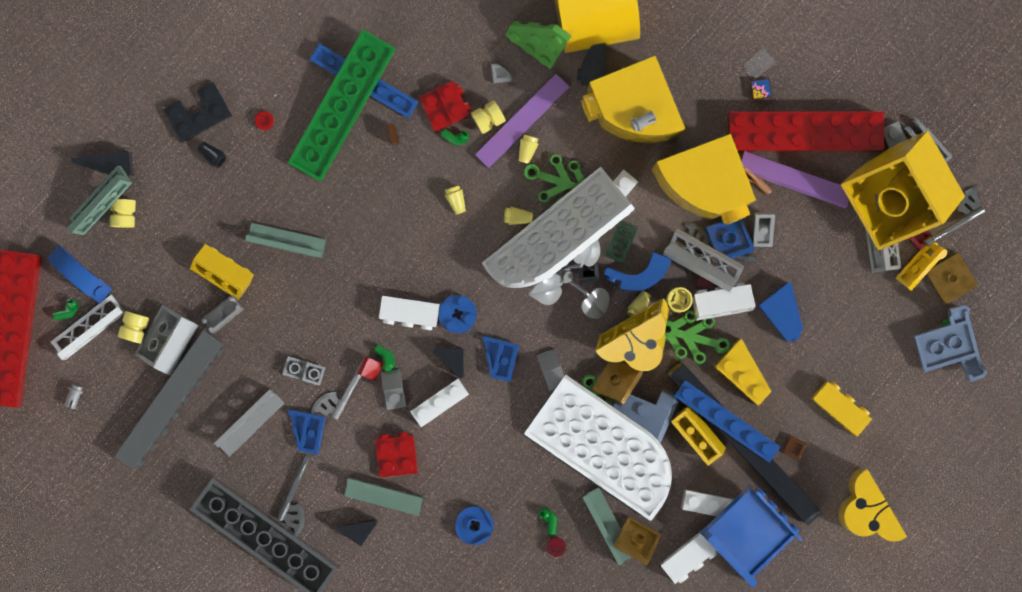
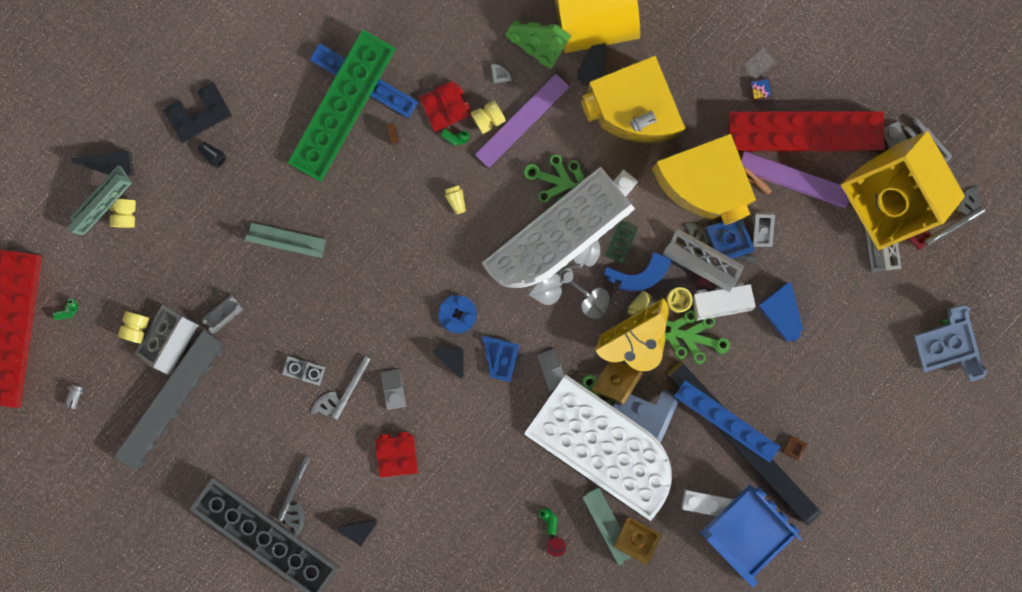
blue arch [47,244,112,303] -> none
white fence [51,295,125,360] -> none
yellow brick [190,244,254,300] -> none
light grey fence [214,389,285,457] -> none
red tile [255,111,274,131] -> none
blue wing [288,410,326,455] -> none
sand green fence [344,477,423,516] -> none
red tile [357,356,383,381] -> none
green arm [374,344,395,372] -> none
white brick [379,296,440,330] -> none
white brick [410,379,469,427] -> none
blue plate [455,506,494,545] -> none
light yellow cone [504,206,533,225] -> none
light yellow cone [518,134,539,164] -> none
black slope [578,262,599,284] -> none
white brick [660,529,719,584] -> none
yellow brick [671,406,726,466] -> none
yellow wedge [714,338,772,406] -> none
yellow brick [811,381,872,437] -> none
yellow brick [838,467,907,541] -> none
yellow plate [896,242,947,291] -> none
pearl gold plate [926,252,978,305] -> none

